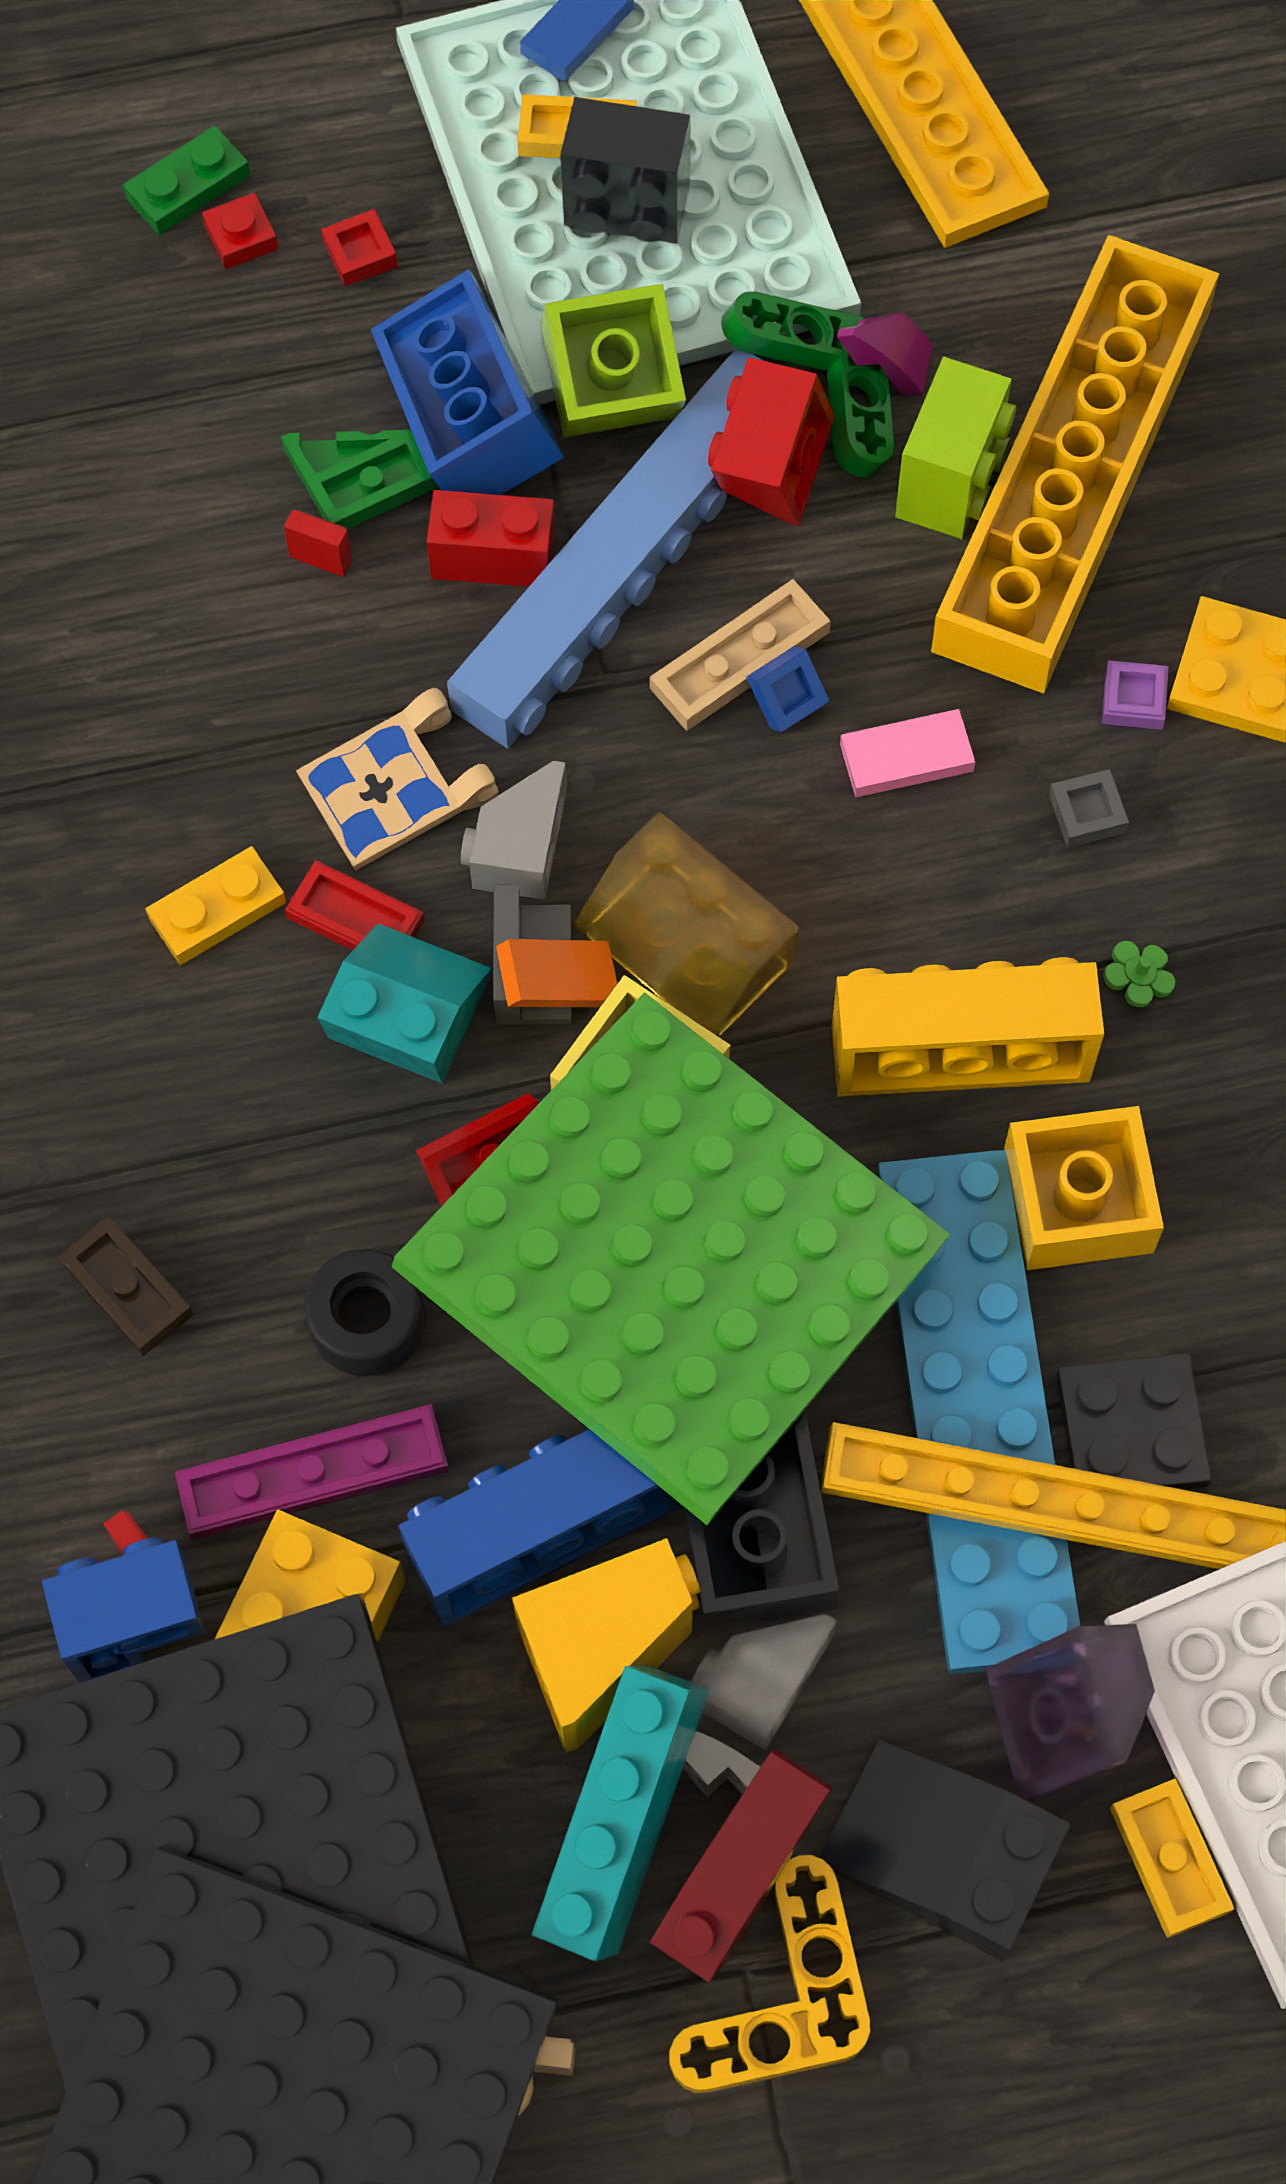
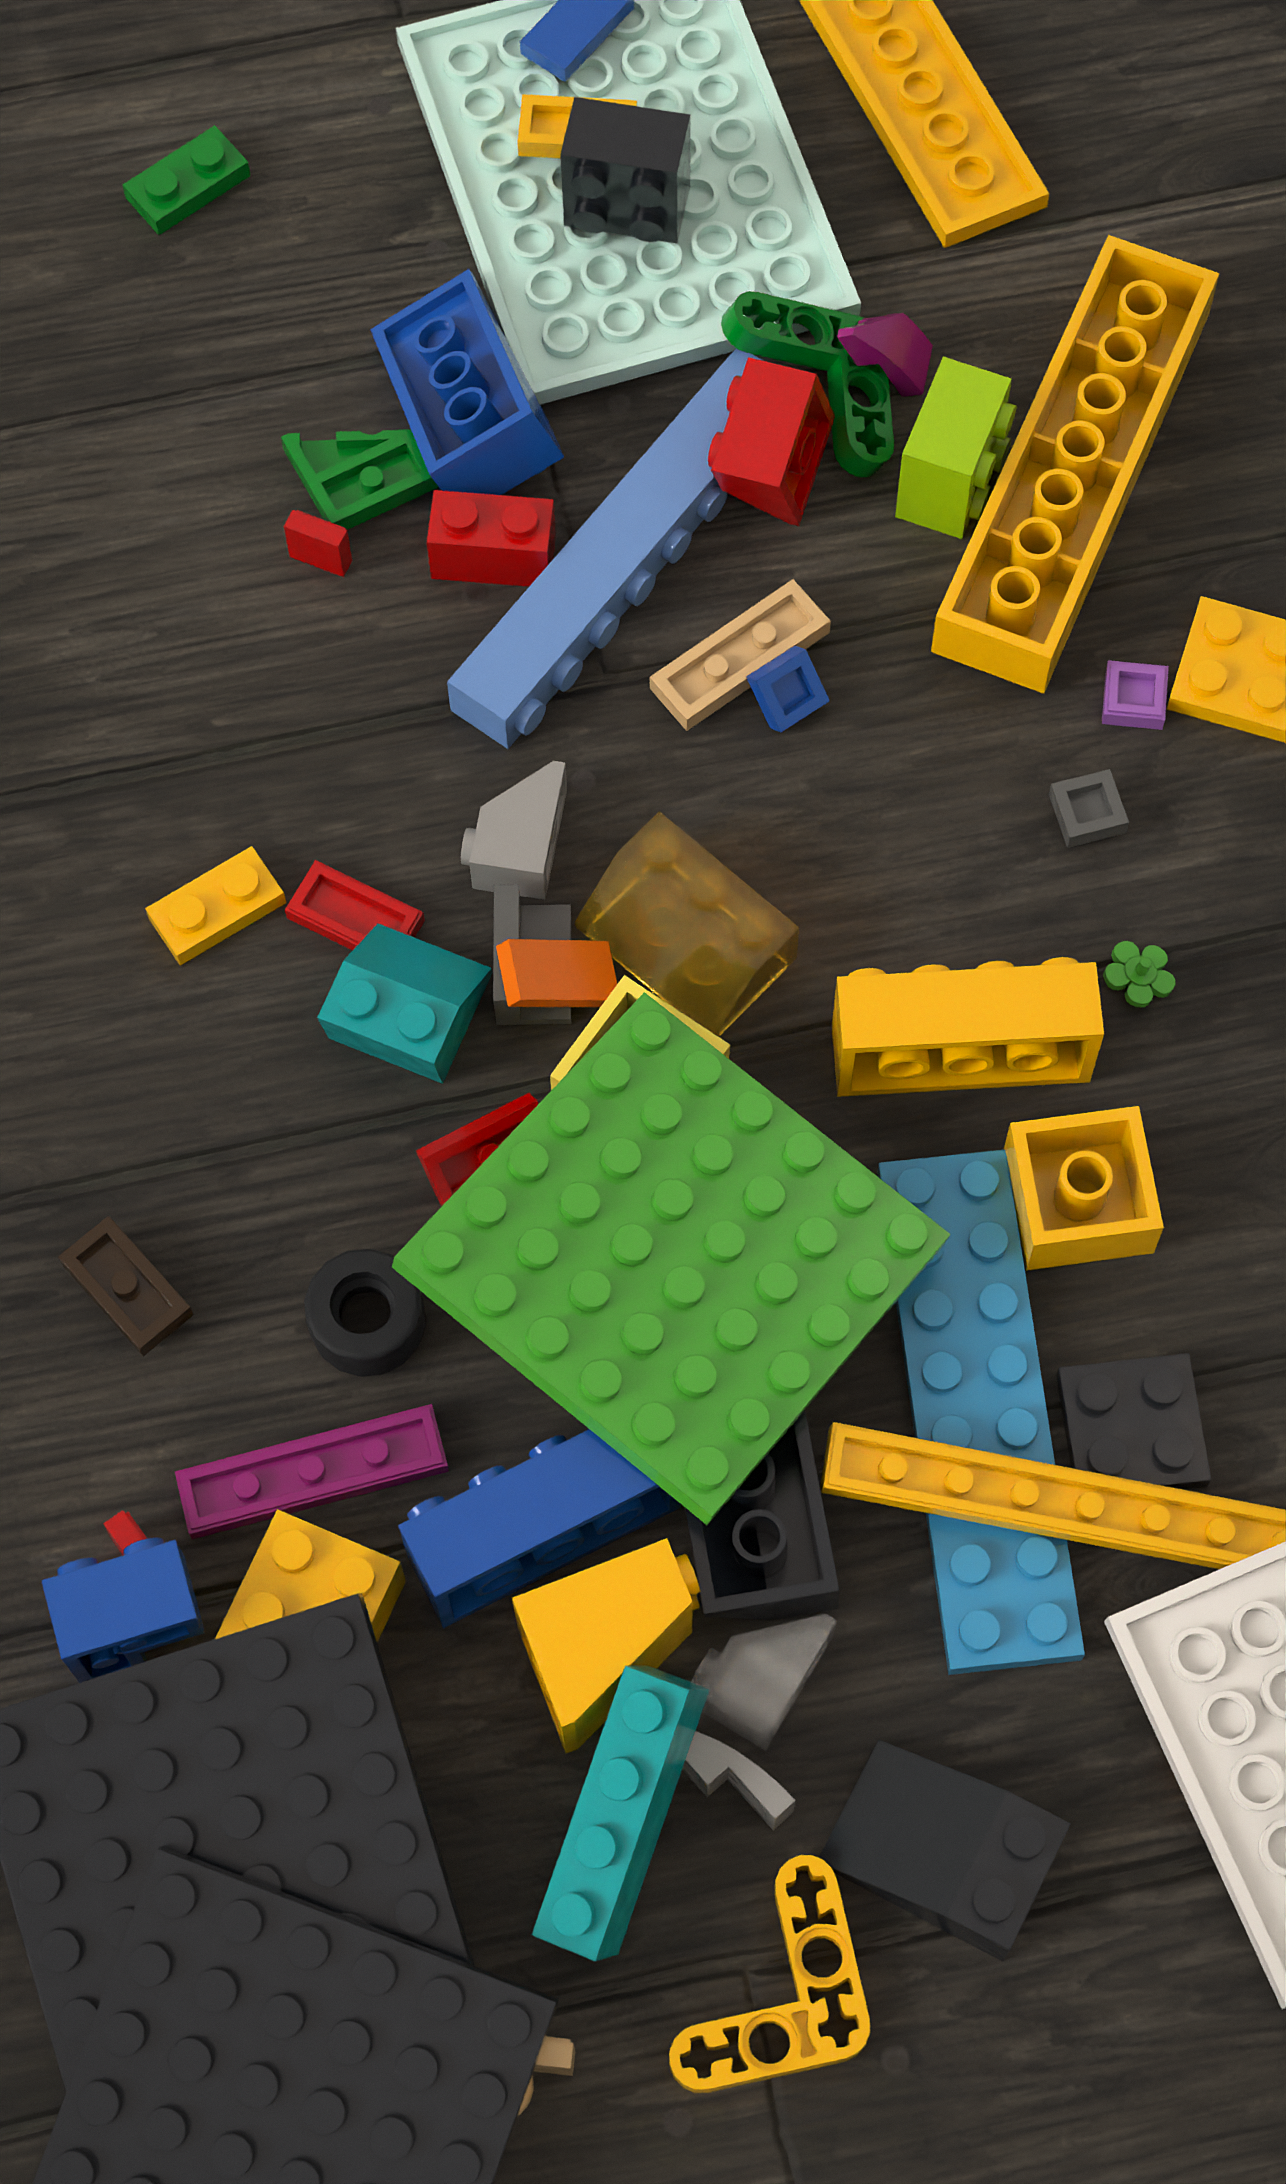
red plate [201,192,279,270] -> none
tan flag [296,688,499,871] -> none
red plate [321,209,398,287] -> none
lime brick [541,283,686,438] -> none
dark red slope [650,1749,833,1982] -> none
bright pink tile [840,709,975,798] -> none
clear purple slope [985,1624,1155,1802] -> none
yellow plate [1110,1778,1235,1939] -> none

